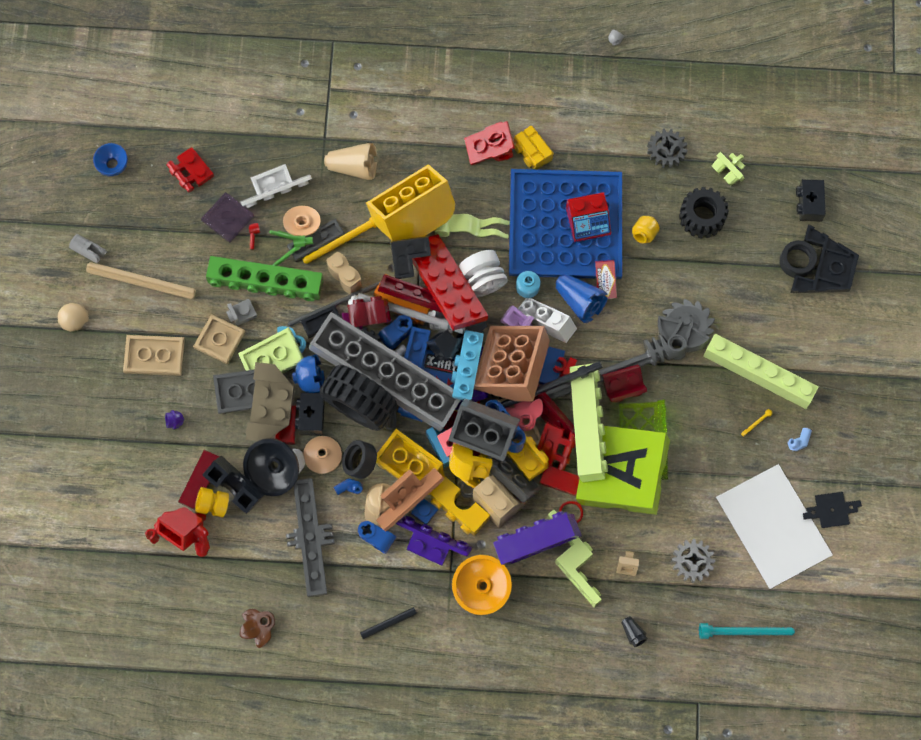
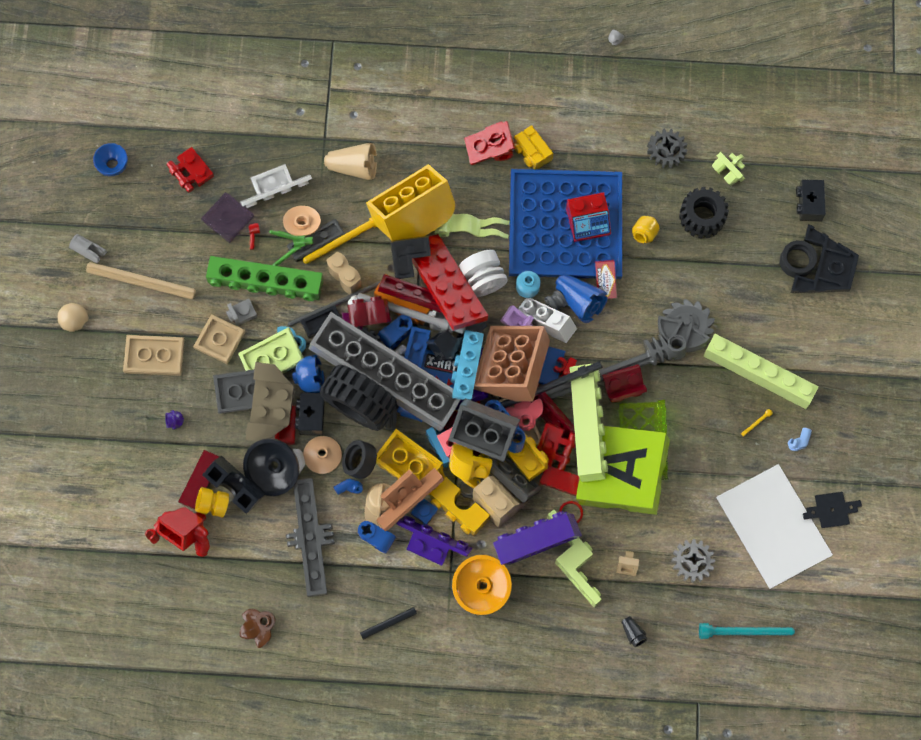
none -> dark grey wheel [544,290,567,310]

